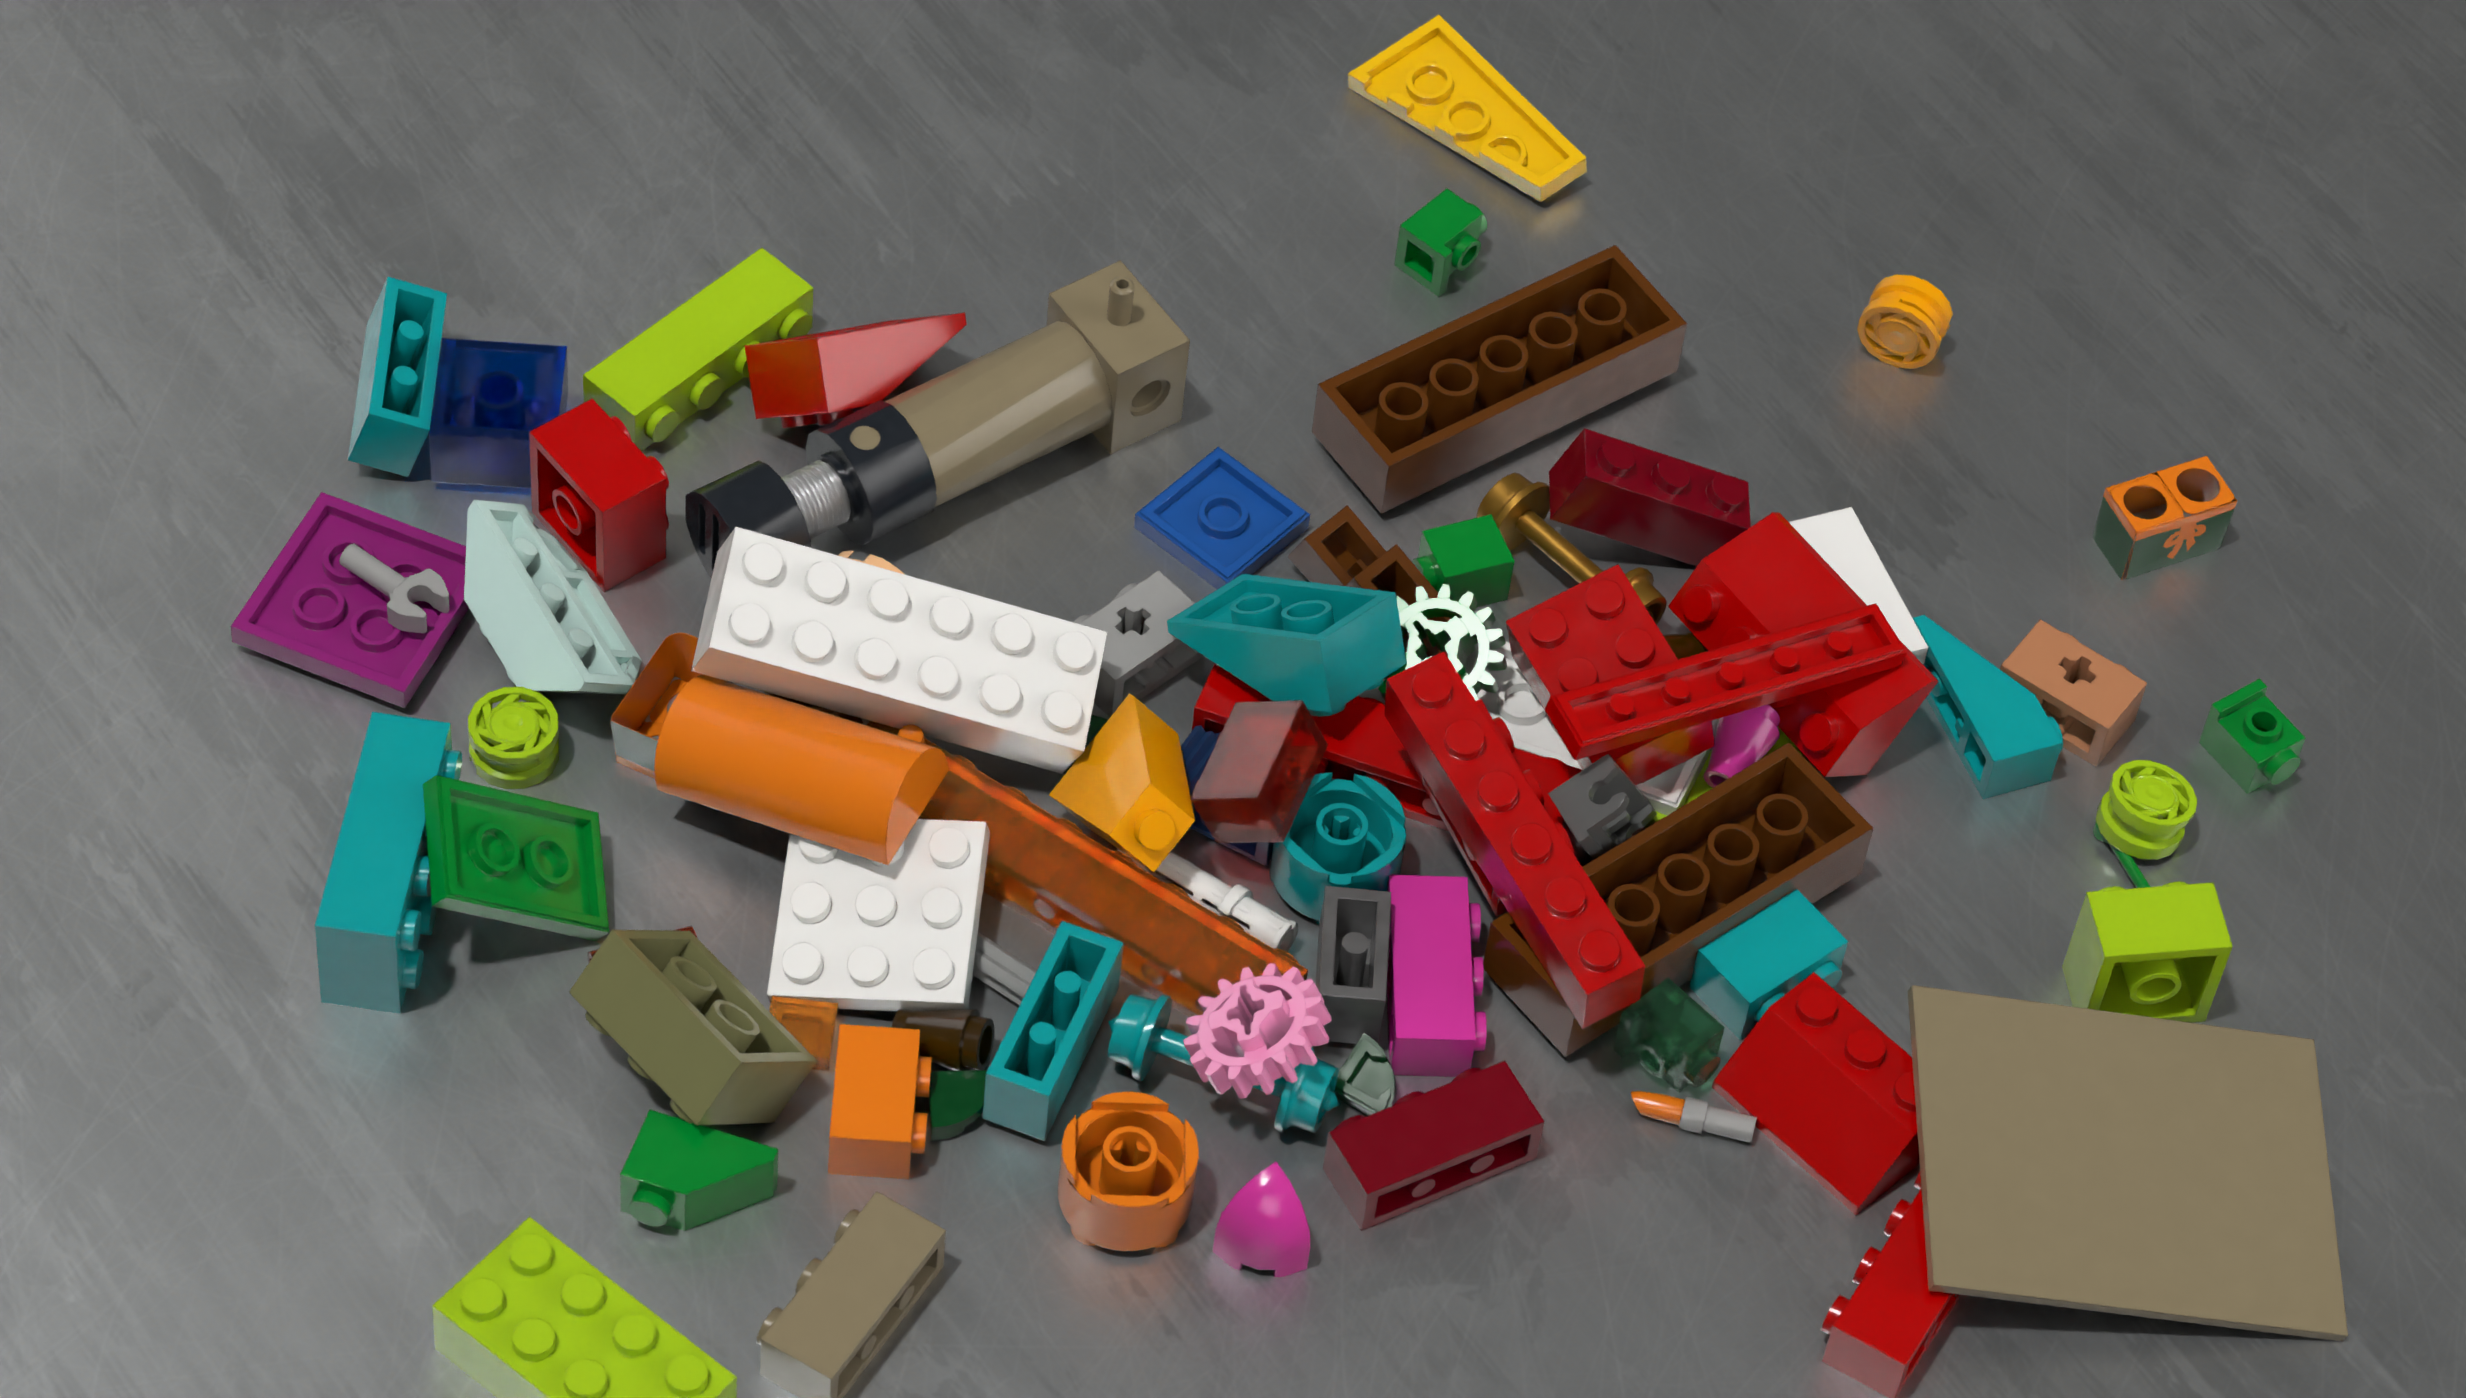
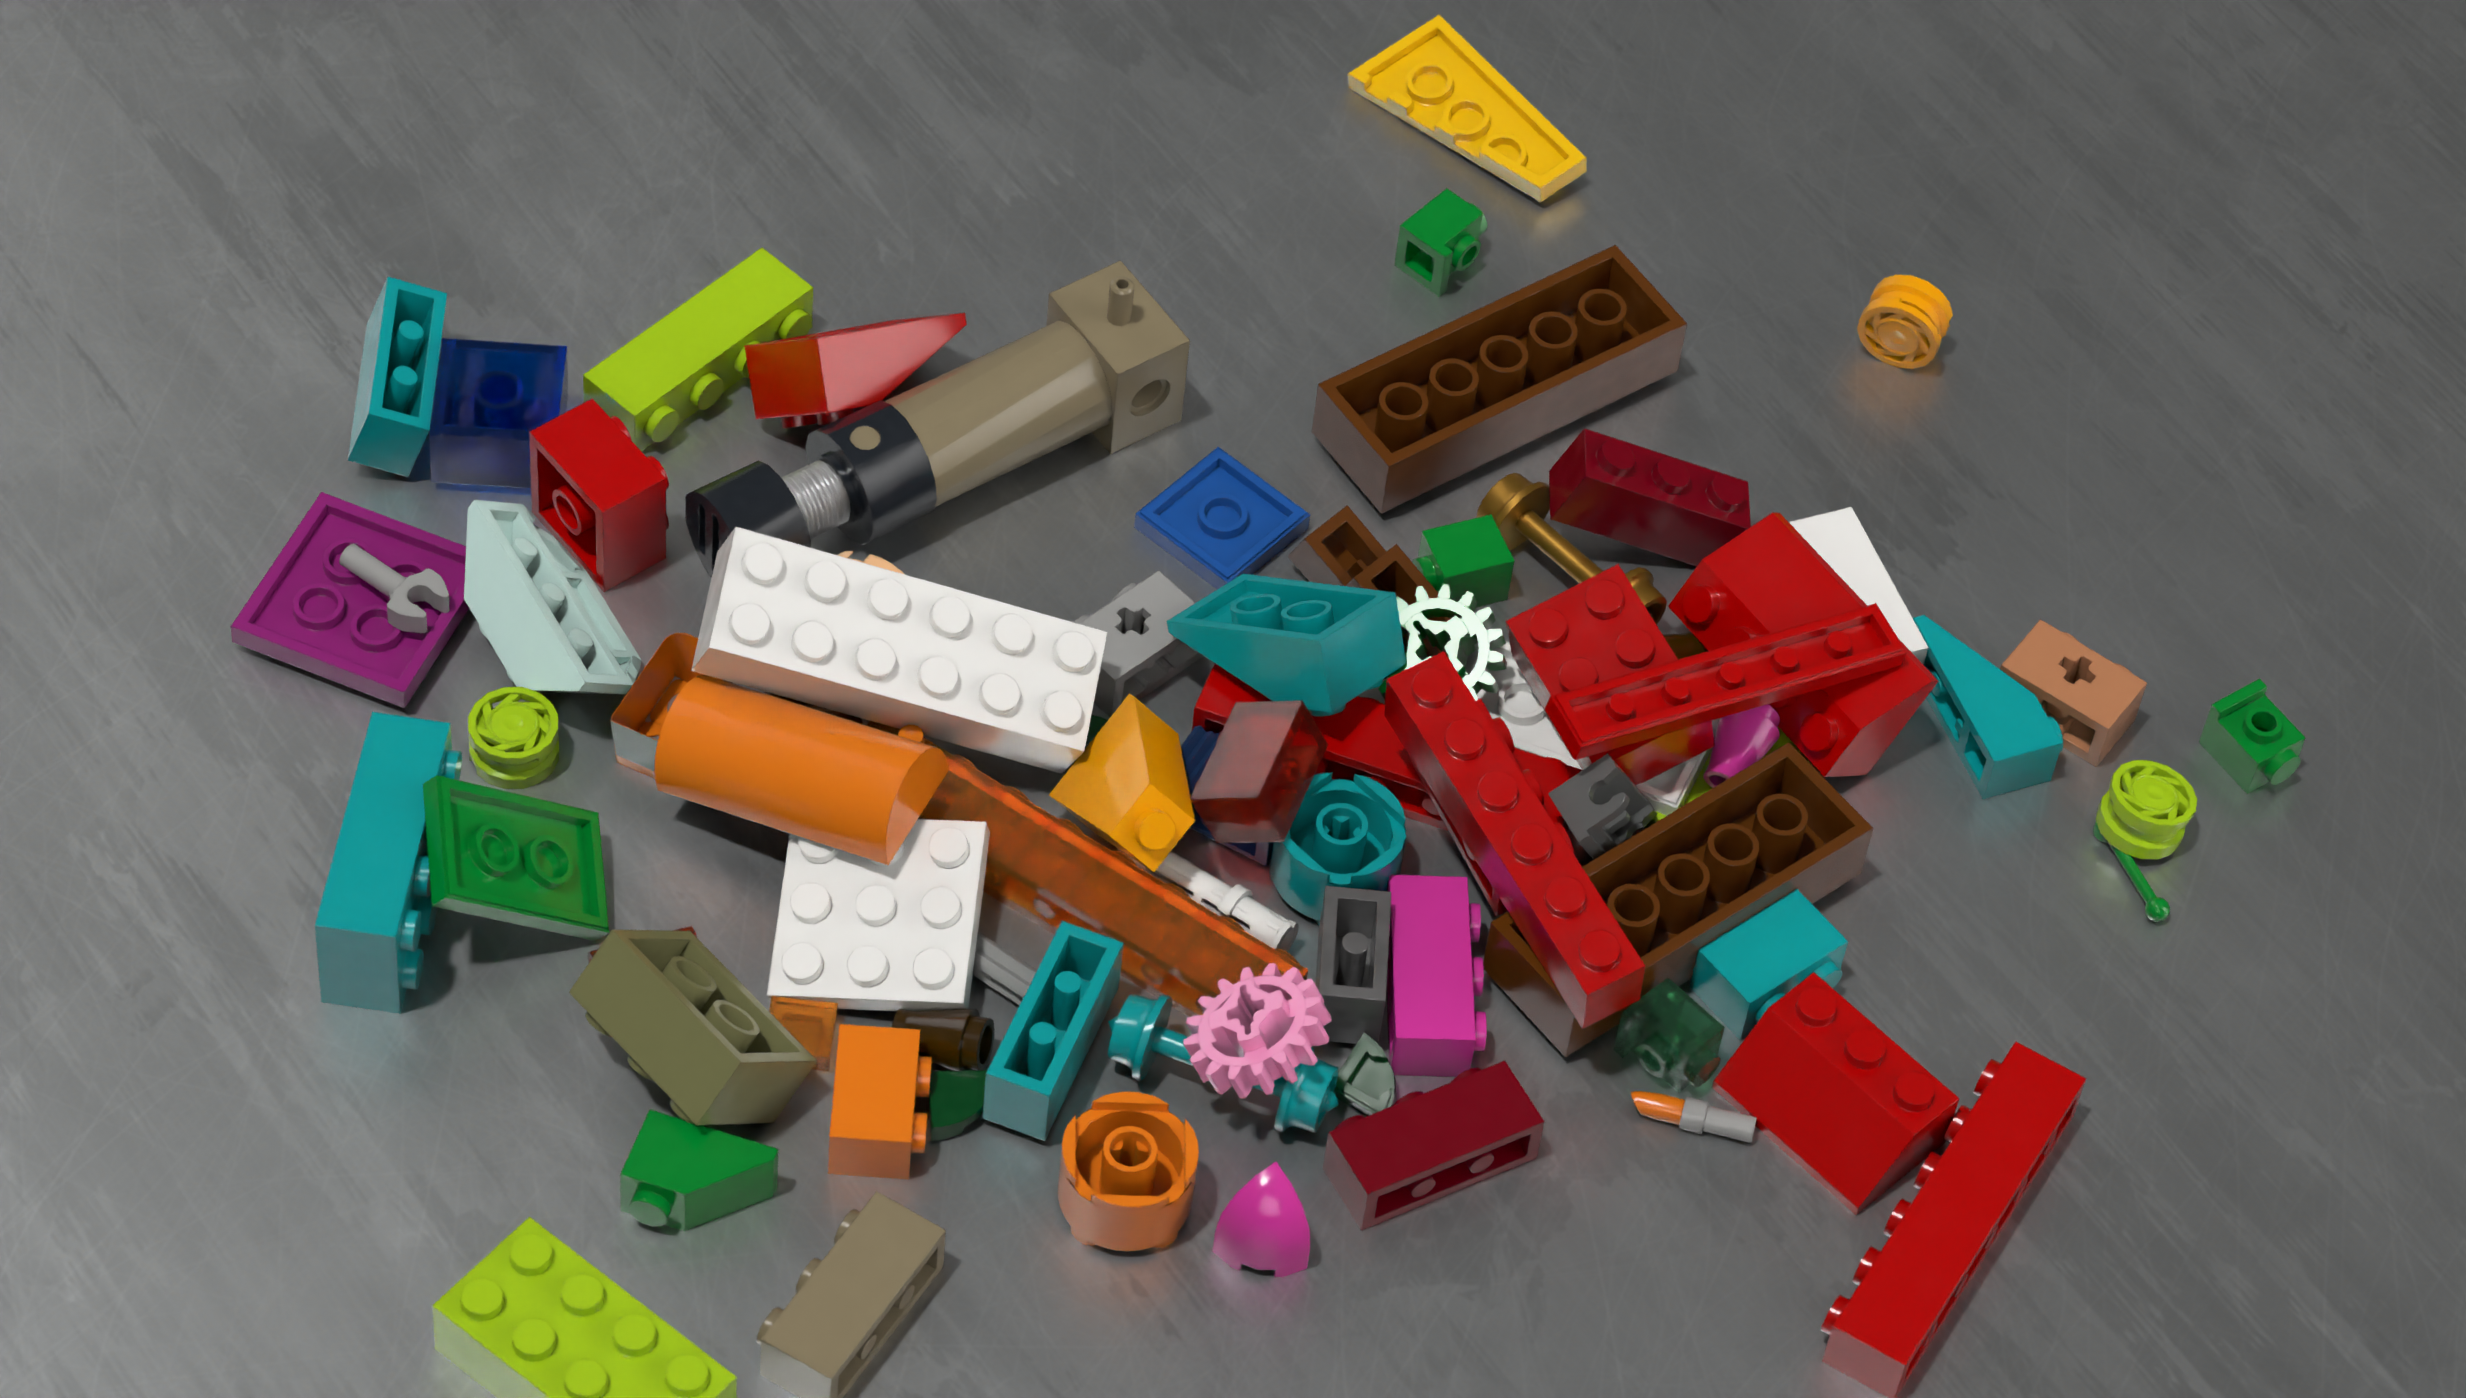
dark tan piece [1907,985,2348,1342] -> none
lime brick [2062,882,2233,1023] -> none
orange piece [2093,456,2237,580] -> none

